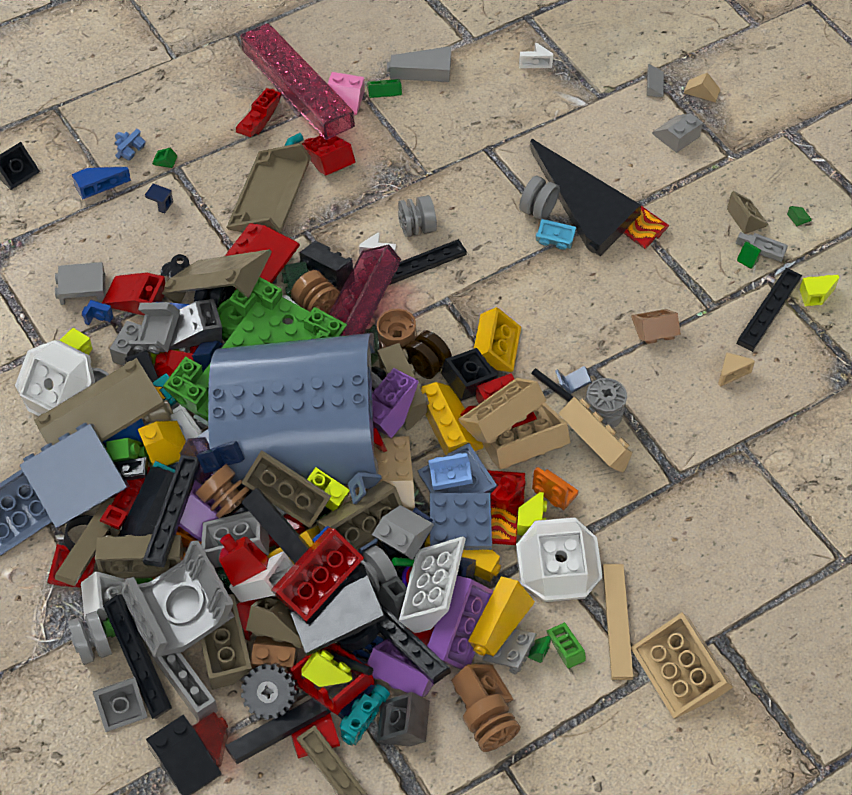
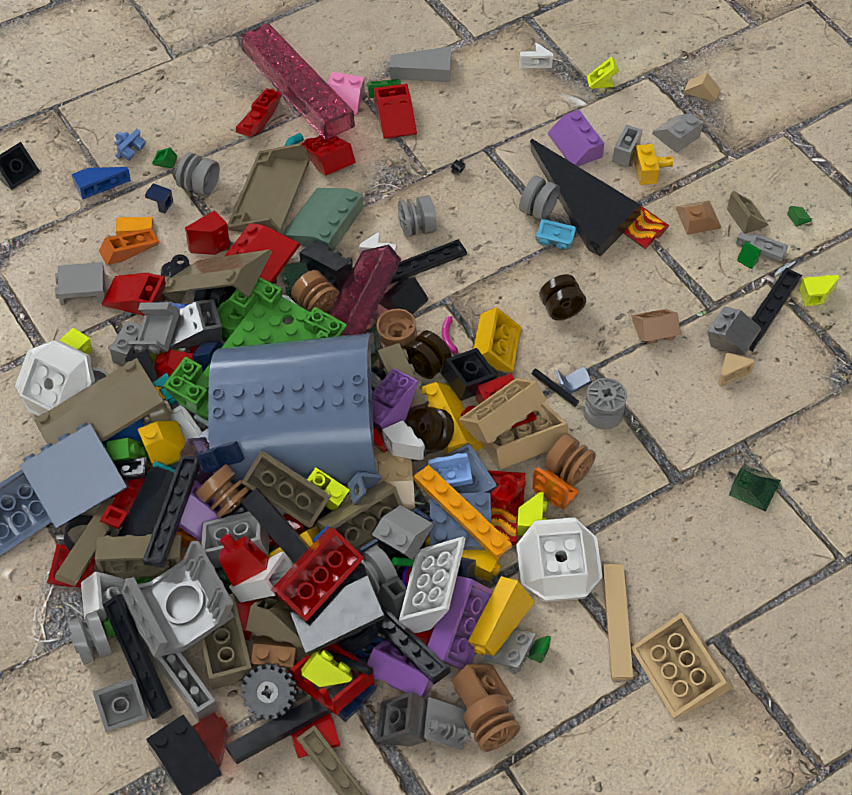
blue bracket [82,300,114,325] -> none
teal brick [339,684,390,746] -> none
bright green slope [547,622,586,669] -> none
tan slope [558,397,632,473] -> none
light grey slope [647,64,664,97] -> none
none -> orange slope [99,228,159,265]
none -> light orange tile [116,217,153,235]
none -> light grey wheel [176,152,220,196]
none -> red slope [185,210,230,255]
none -> sand green slope [283,188,363,252]
none -> red slope [374,84,417,139]
none -> black slope [377,277,428,314]
none -> white slope [382,420,425,460]
none -> dark brown wheel [405,405,454,452]
none -> light orange plate [413,465,512,560]
none -> light grey hinge [424,697,471,750]
none -> dark pink piece [441,316,458,354]
none -> black plate [451,159,466,175]
none -> dark brown wheel [539,274,586,321]
none -> medium nougat wheel [544,434,596,486]
none -> medium lavender slope [548,110,605,166]
none -> neon yellow slope [587,57,619,89]
none -> light grey brick [612,125,642,167]
none -> yellow brick [633,144,673,185]
none -> medium nougat slope [676,200,721,235]
none -> flat silver slope [707,306,761,355]
none -> clear green slope [729,464,781,512]

